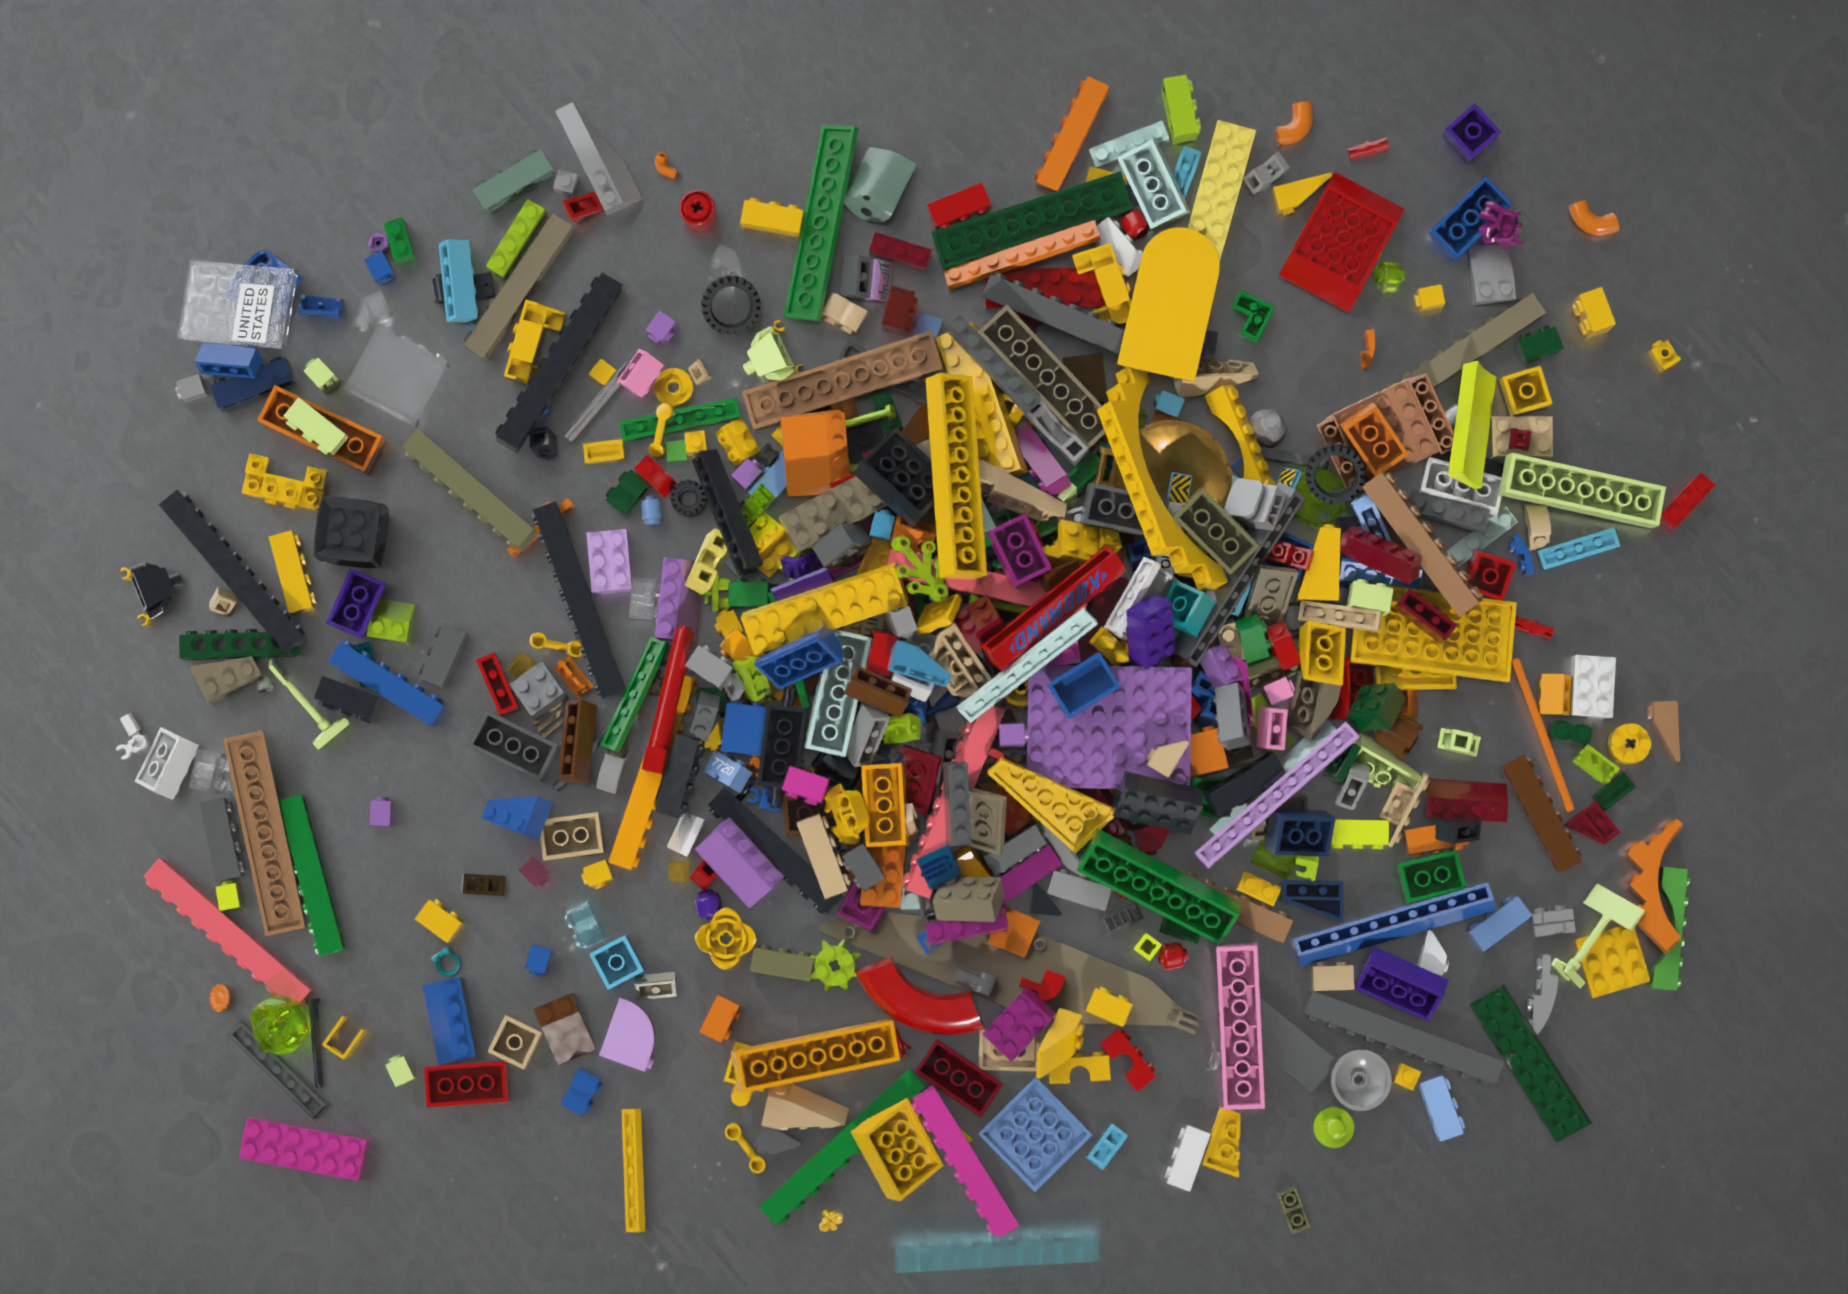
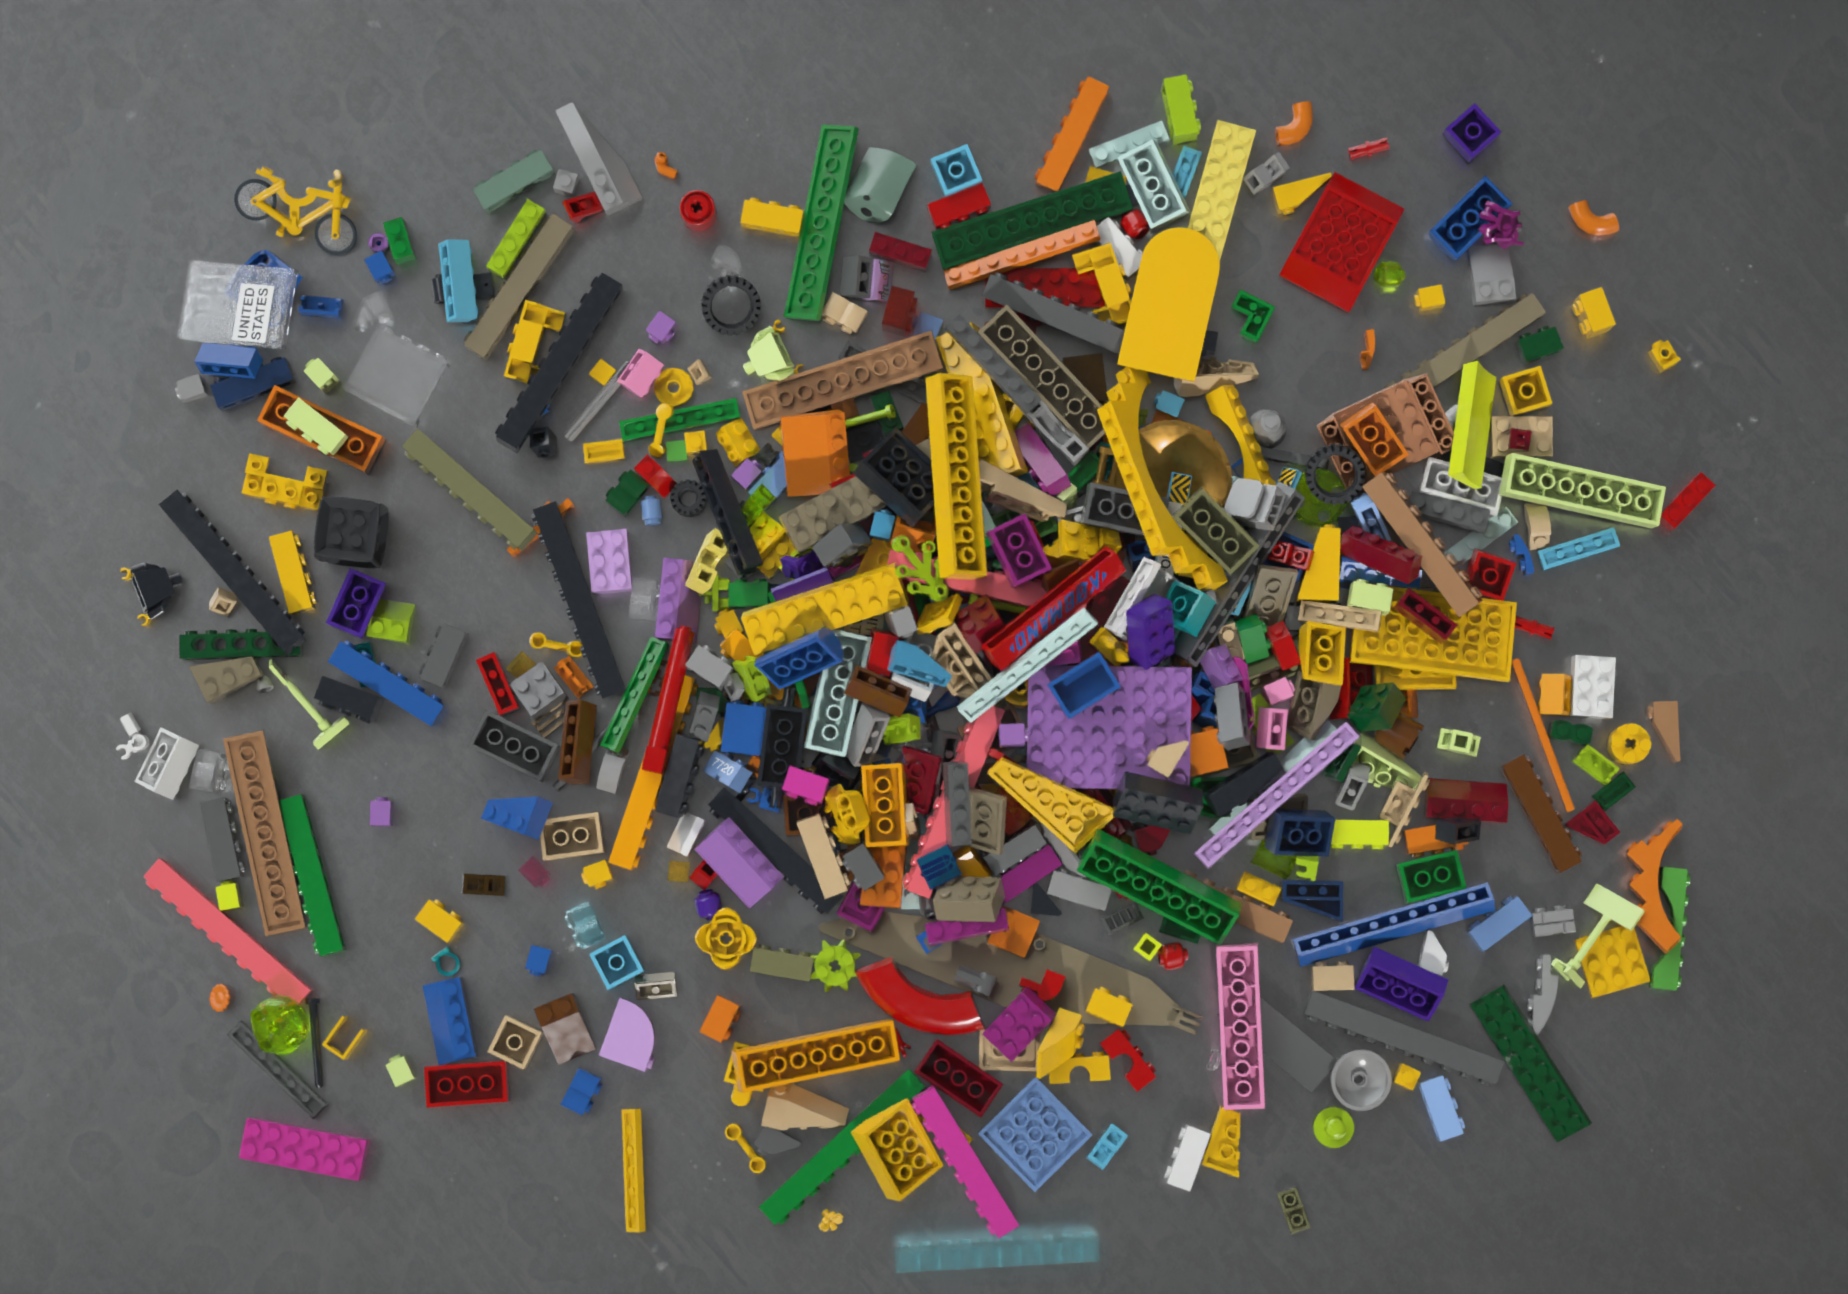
none -> piece [234,166,357,255]
none -> medium azure brick [930,144,982,197]

